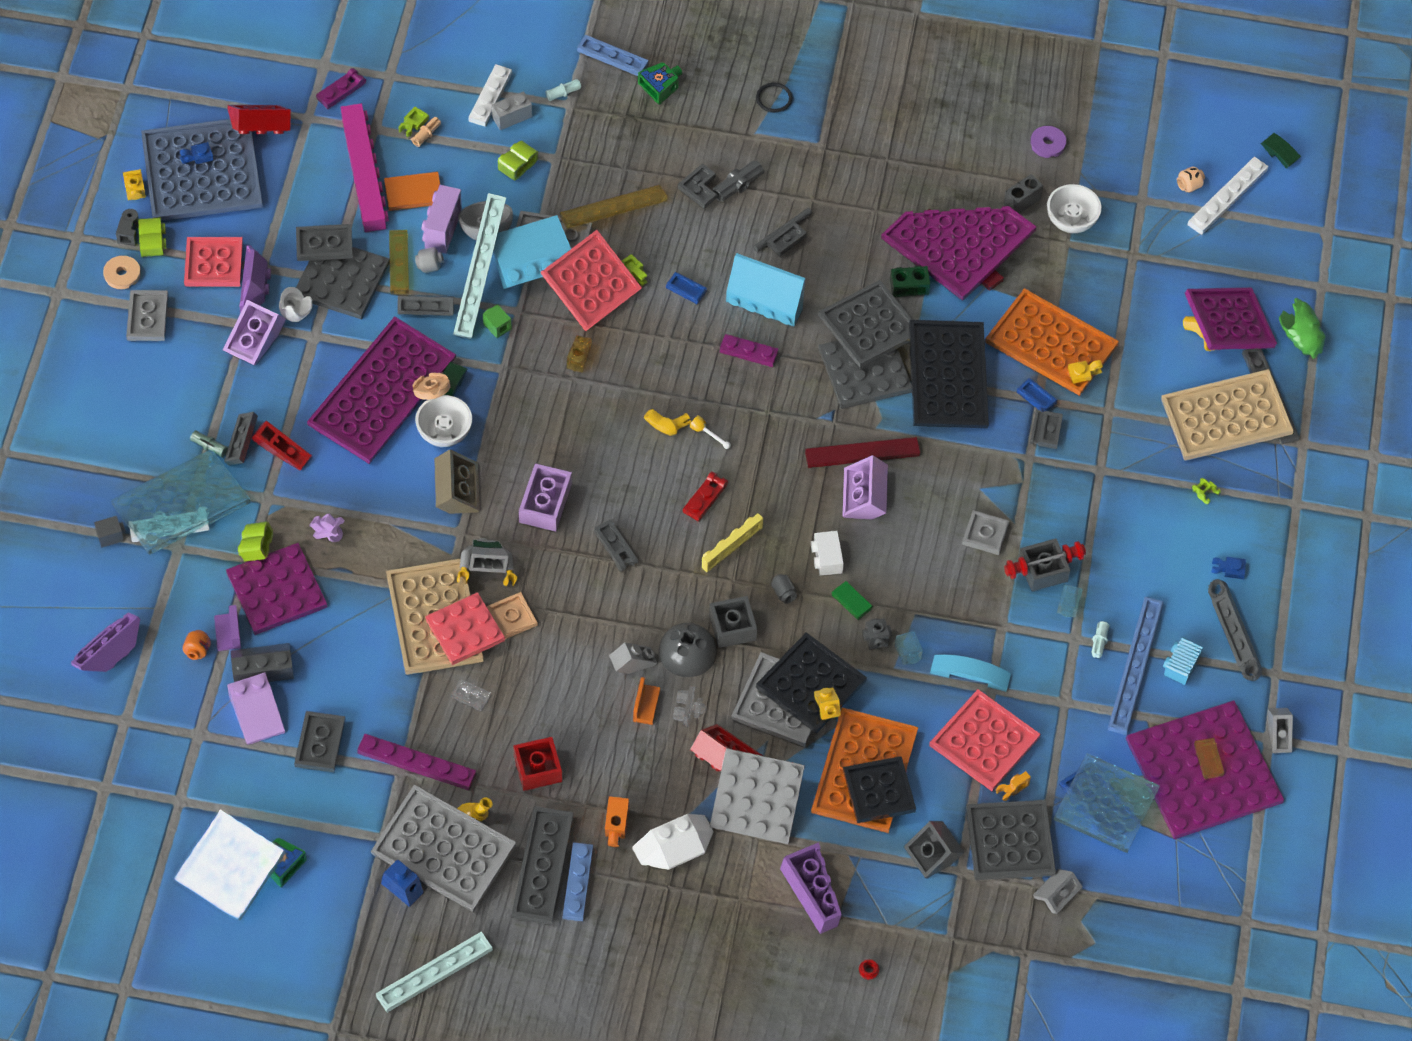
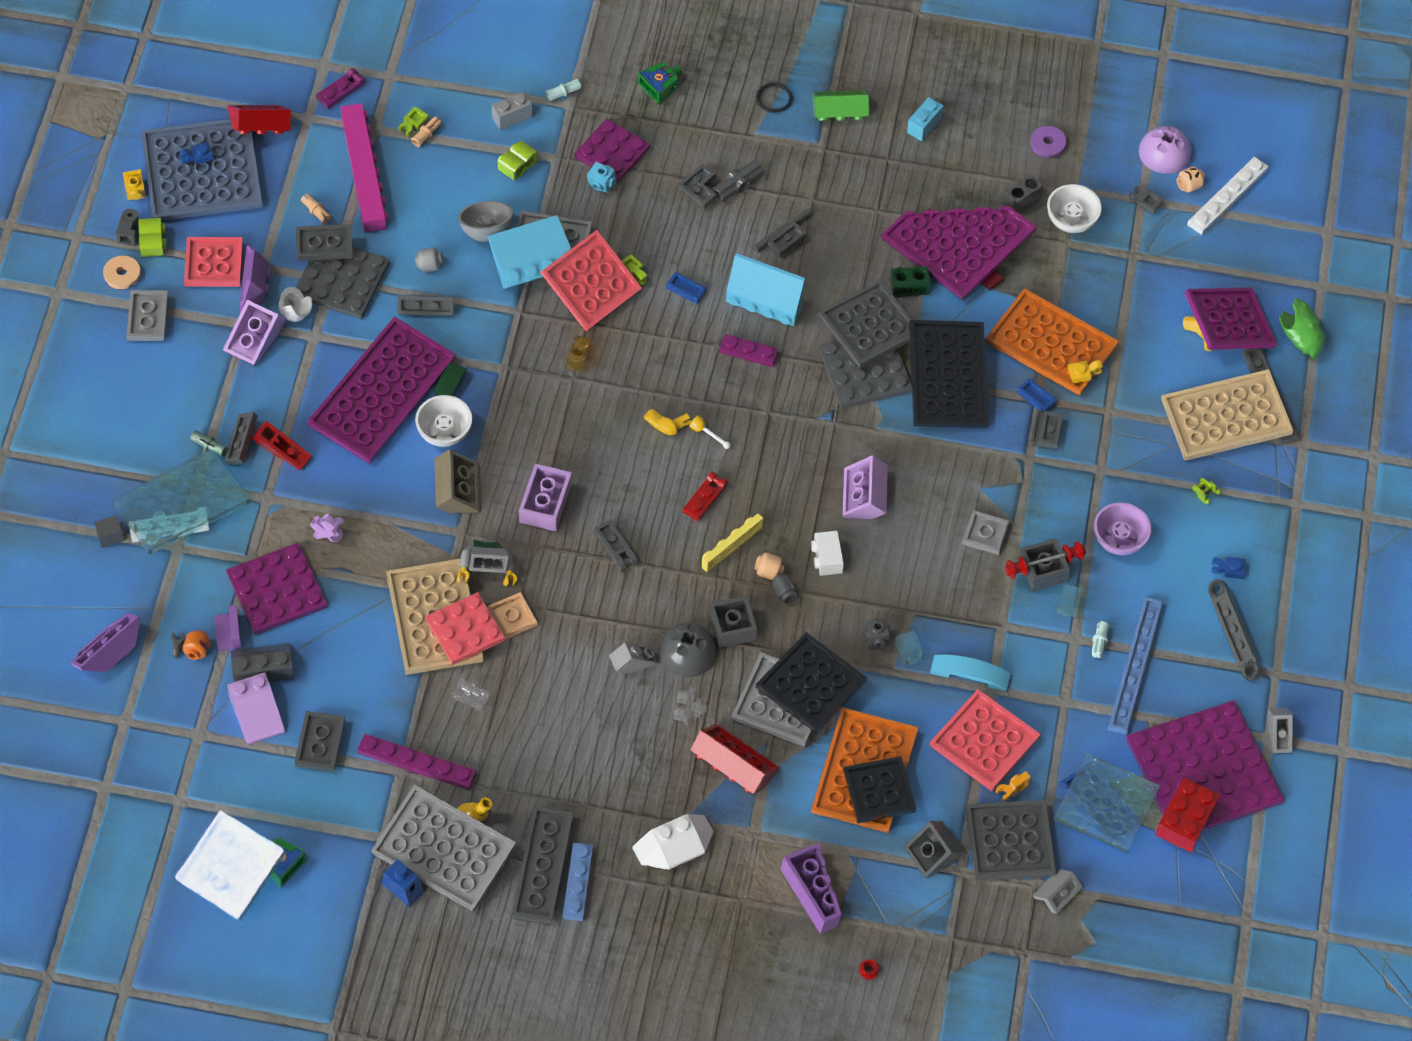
lime brick [238,521,273,562] -> none
light aqua plate [376,932,493,1013] -> none
orange tile [384,172,440,211] -> none
clear yellow tile [389,230,409,294] -> none
light nougat tile [412,373,450,399] -> none
lavender brick [422,185,462,254] -> none
light aqua plate [453,193,506,339] -> none
white plate [469,64,512,127] -> none
bright green brick [483,304,512,338] -> none
red brick [513,737,562,791] -> none
clear yellow tile [560,185,667,228] -> none
medium blue plate [577,35,649,76] -> none
orange torso [605,796,629,847] -> none
orange panel [633,677,660,725] -> none
light grey plate [710,748,805,844] -> none
dark red tile [805,437,920,468] -> none
yellow bracket [814,688,841,720] -> none
green tile [832,581,872,620] -> none
medium azure brick [1163,637,1203,685] -> none
clear yellow tile [1194,738,1224,779] -> none
dark green slope [1260,133,1301,169] -> none
none -> dark grey piece [171,632,186,658]
none -> light nougat pin [301,193,332,225]
none -> magenta plate [575,118,650,183]
none -> medium azure brick [587,162,617,193]
none -> light nougat head [754,552,784,580]
none -> bright green slope [812,90,869,121]
none -> medium azure brick [907,97,944,141]
none -> lavender piece [1094,502,1151,556]
none -> dark grey plate [1129,186,1163,214]
none -> lavender piece [1139,126,1192,174]
none -> red brick [1155,777,1220,853]

